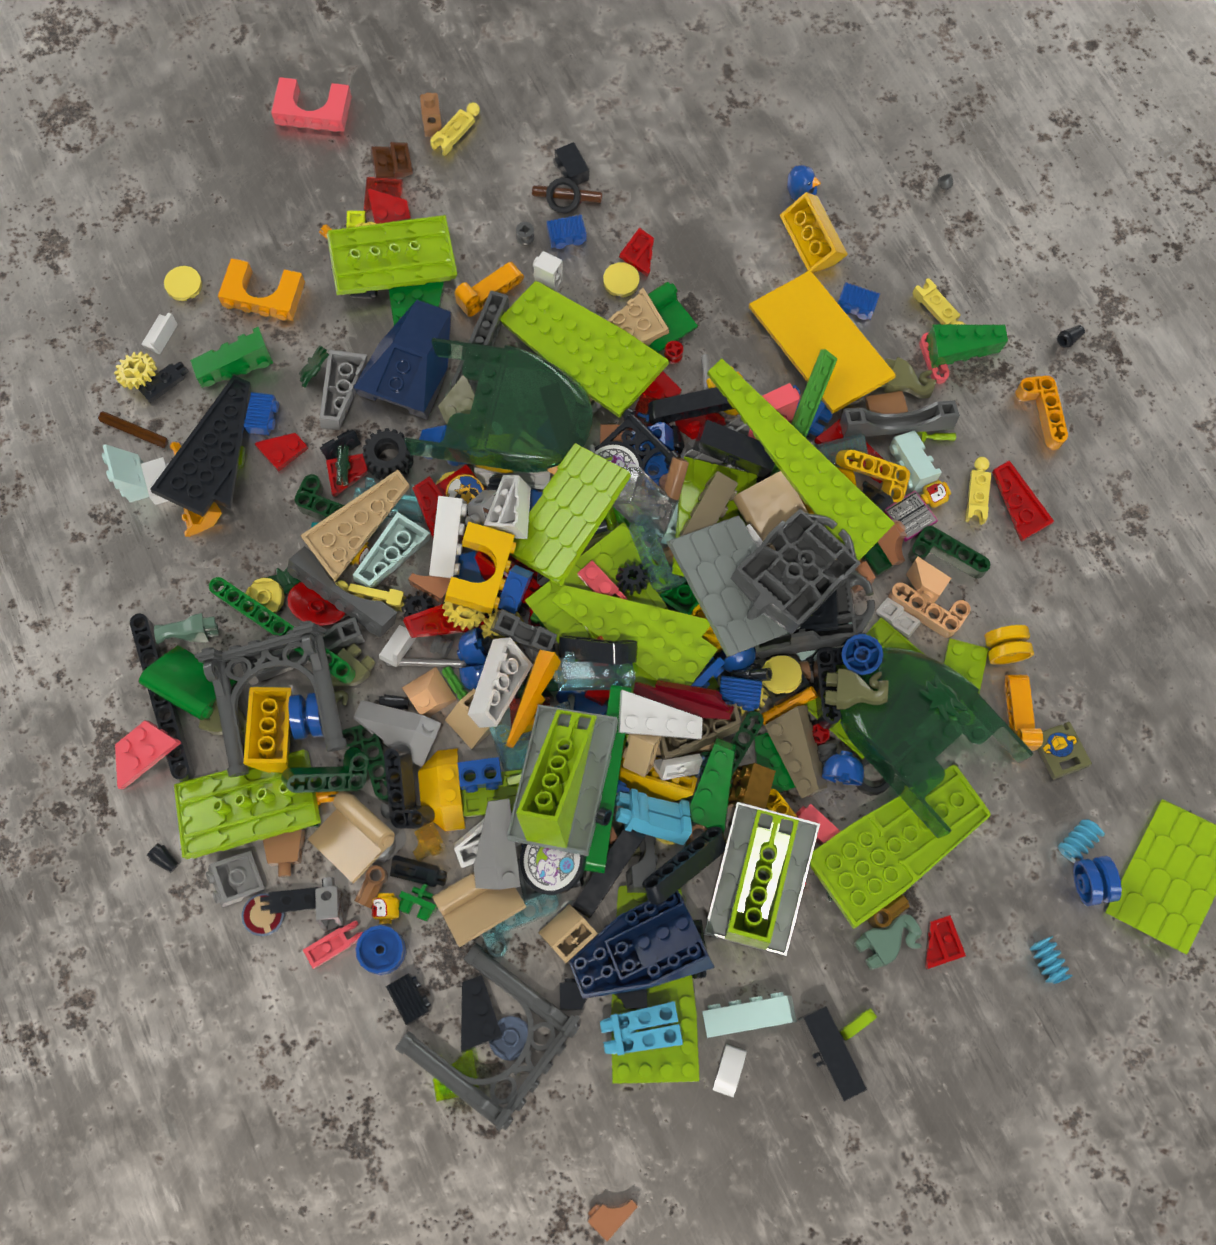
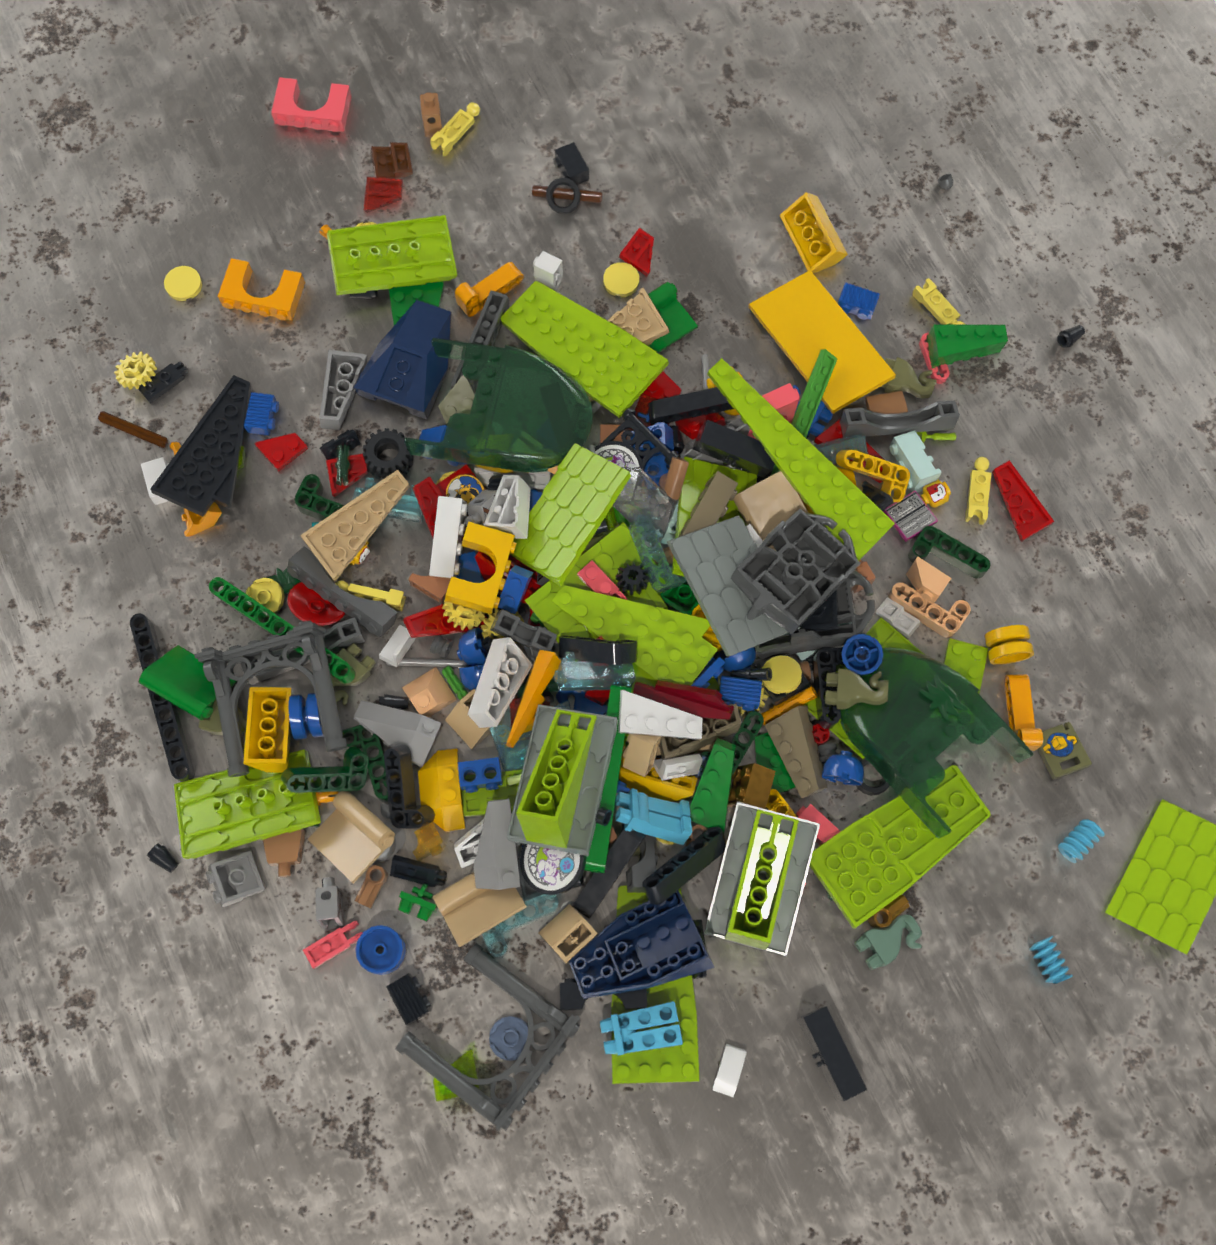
light aqua slope [102,444,149,503] -> none
coral wing [115,721,181,789] -> none
white panel [141,313,178,355] -> none
sand green hips [154,613,219,644] -> none
green wedge [190,327,273,388] -> none
tile [242,893,285,937] -> none
black hinge [260,887,318,914] -> none
dark green piece [299,345,330,388] -> none
neon yellow tile [346,211,366,228] -> none
light aqua wedge [353,512,430,588] -> none
red wing [368,189,411,224] -> none
yellow head [372,893,400,924] -> none
black gear [401,591,435,618] -> none
black wing [461,975,503,1053] -> none
dark grey wheel [516,222,534,245] -> none
blue brick [546,214,587,249] -> none
nougat arch [587,1198,638,1241] -> none
red wheel [664,341,684,364] -> none
light aqua wedge [702,992,797,1038] -> none
blue piece [787,165,821,201] -> none
lime beam [839,1008,877,1041] -> none
dark green plate [863,542,894,576] -> none
nougat arch [878,520,907,565] -> none
red wing [925,915,966,970] -> none
light orange beam [1015,376,1068,450] -> none
blue wheel [1073,855,1122,907] -> none

